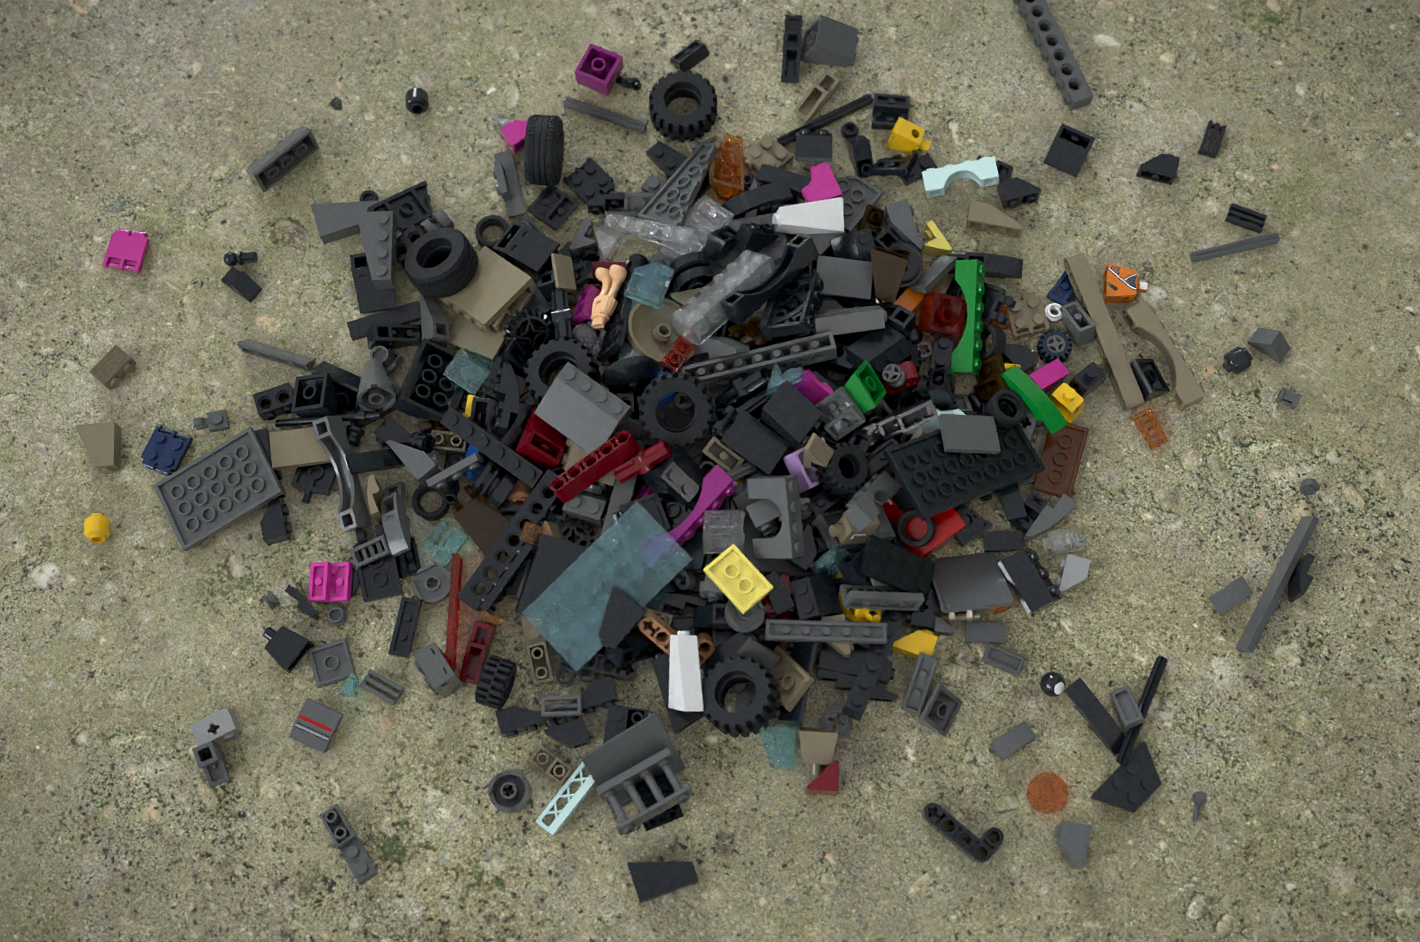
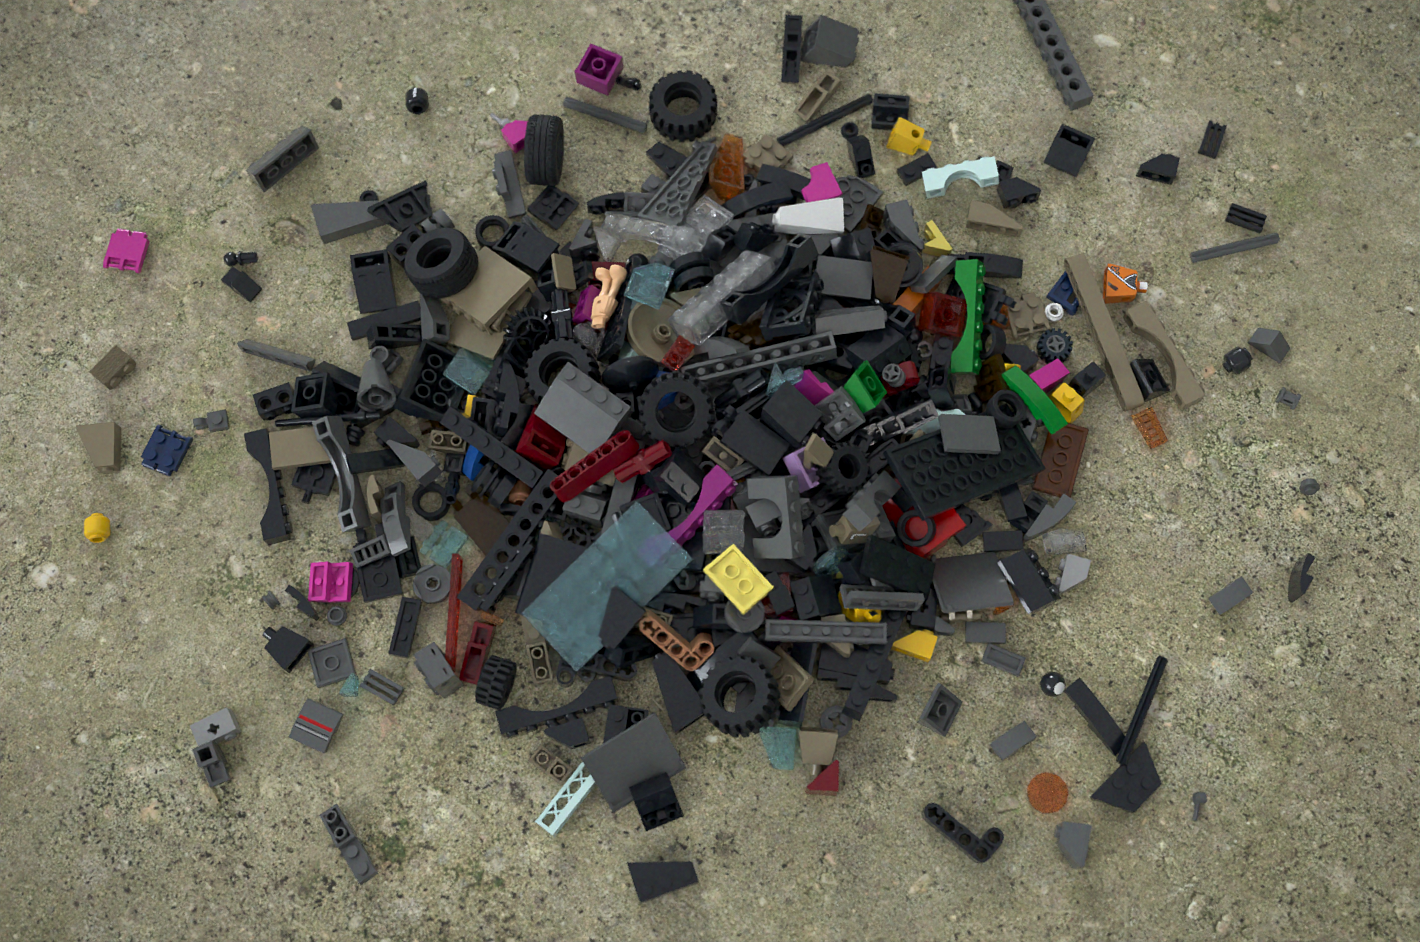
dark grey plate [154,427,284,551] -> none
dark grey wedge [356,211,397,289] -> none
black wheel [408,432,435,453] -> none
dark grey plate [426,453,486,490] -> none
dark grey brick [488,770,532,814] -> none
clear orange slope [519,521,546,545] -> none
dark grey tile [541,695,582,718] -> none
black plate [562,157,615,204] -> none
dark grey fence [596,747,693,835] -> none
white slope [668,631,703,711] -> none
black slope [669,39,710,72] -> none
black slope [795,129,833,162] -> none
black wing [872,150,919,177] -> none
dark grey tile [901,652,939,715] -> none
dark grey slope [1060,301,1096,347] -> none
dark grey tile [1110,685,1145,730] -> none
dark grey tile [1235,516,1319,653] -> none

